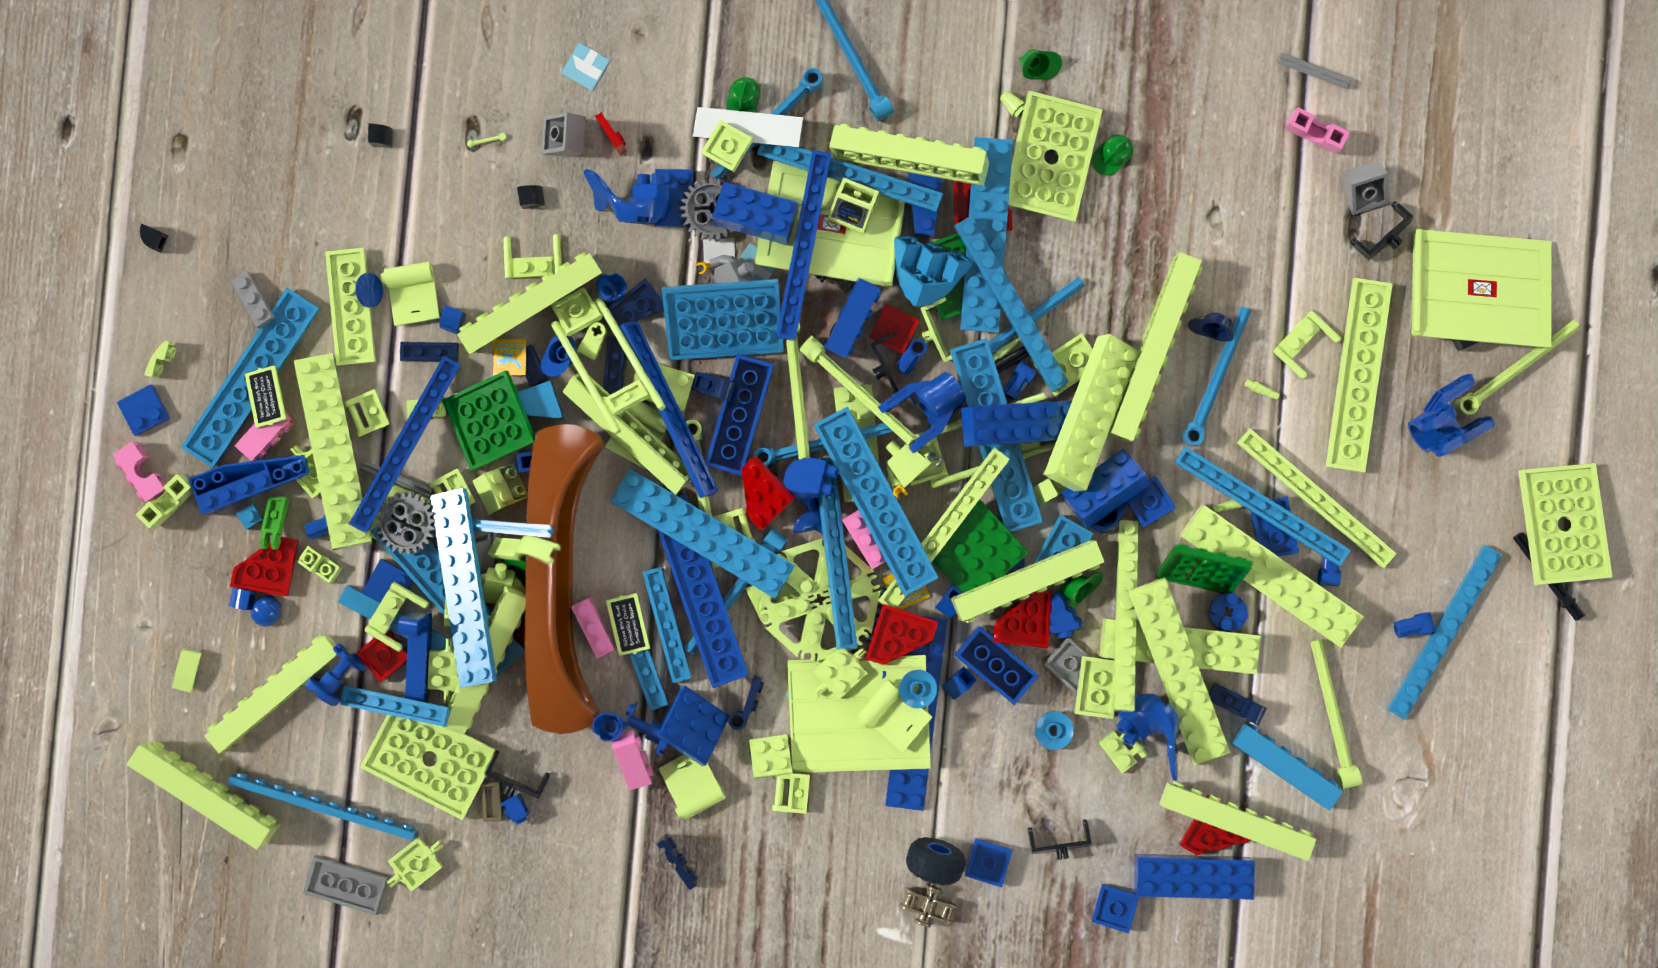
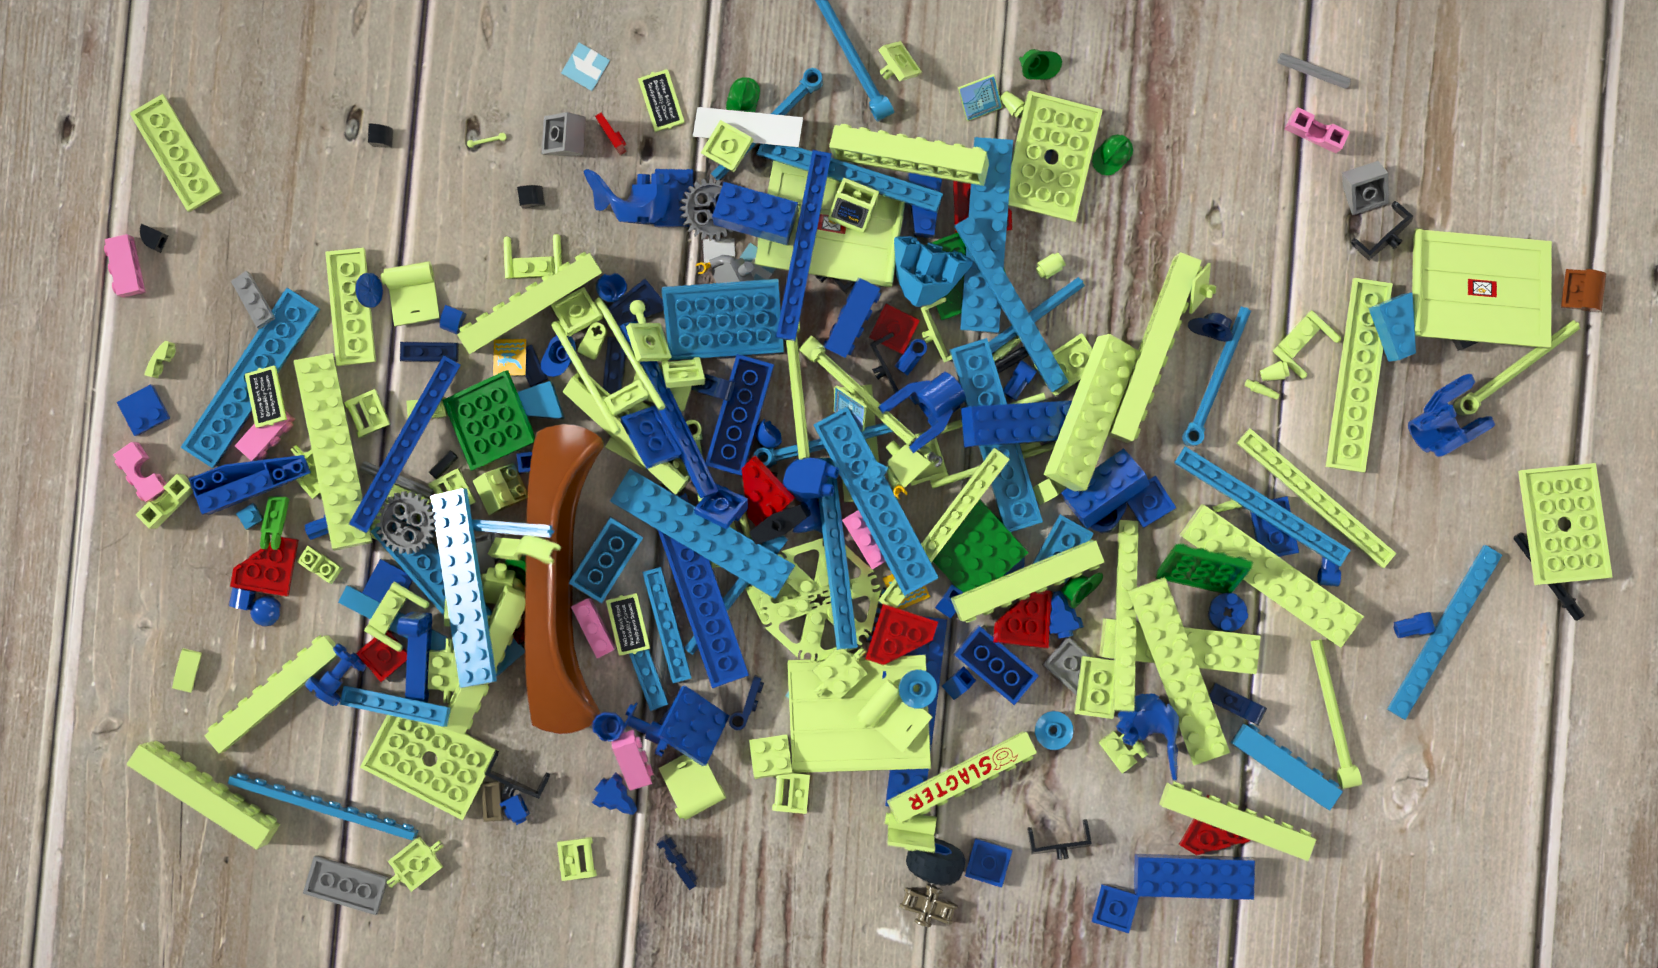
none -> bright pink brick [104,234,146,298]
none -> yellowish green plate [130,94,222,212]
none -> black hinge [429,450,458,479]
none -> yellowish green plate [557,837,597,881]
none -> dark azure brick [569,516,643,603]
none -> blue rock [592,772,637,815]
none -> blue plate [620,406,682,469]
none -> yellowish green plate [626,300,672,362]
none -> black piece [638,69,685,132]
none -> yellowish green plate [661,357,705,388]
none -> blue plate [694,483,748,529]
none -> black piece [749,502,811,544]
none -> blue hair [755,419,782,448]
none -> piece [834,385,867,431]
none -> dark azure plate [862,458,888,485]
none -> yellowish green tile [878,41,922,81]
none -> yellowish green door [884,810,936,852]
none -> yellowish green brick [887,731,1037,824]
none -> piece [958,74,1003,121]
none -> yellowish green brick [1036,252,1066,279]
none -> yellowish green piece [1189,263,1216,314]
none -> yellowish green cone [1260,361,1290,381]
none -> dark azure wedge [1369,292,1416,362]
none -> dark orange brick [1561,269,1606,312]

